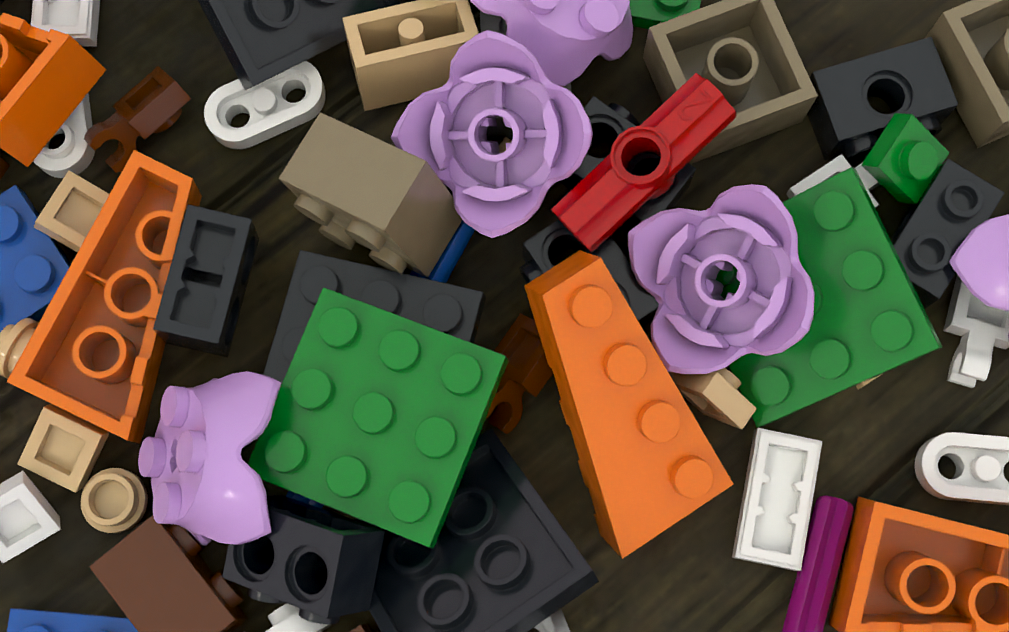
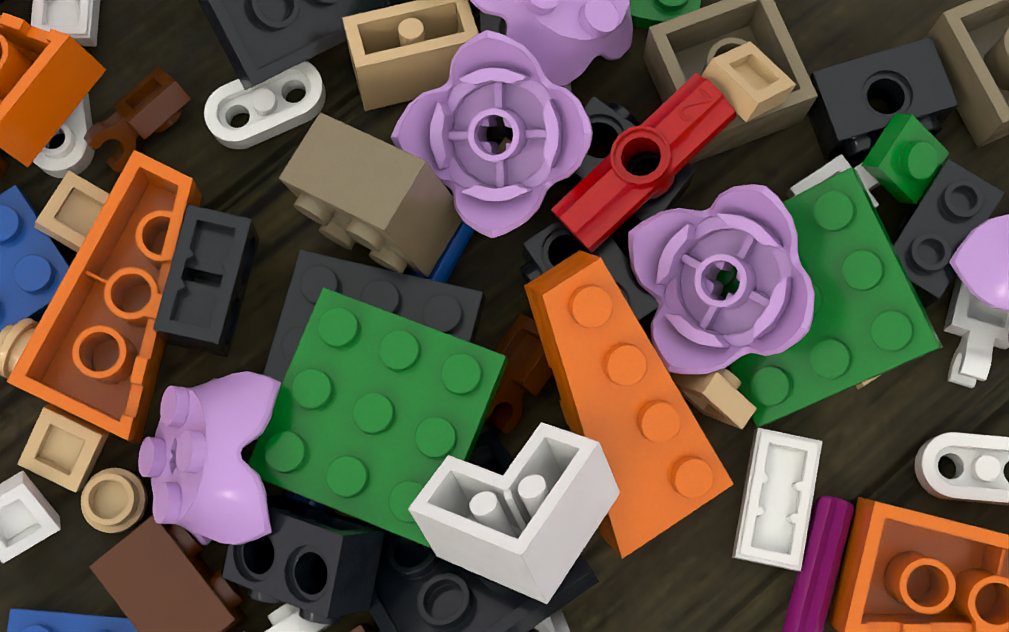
none -> white brick [408,422,620,604]
none -> tan plate [701,41,796,122]

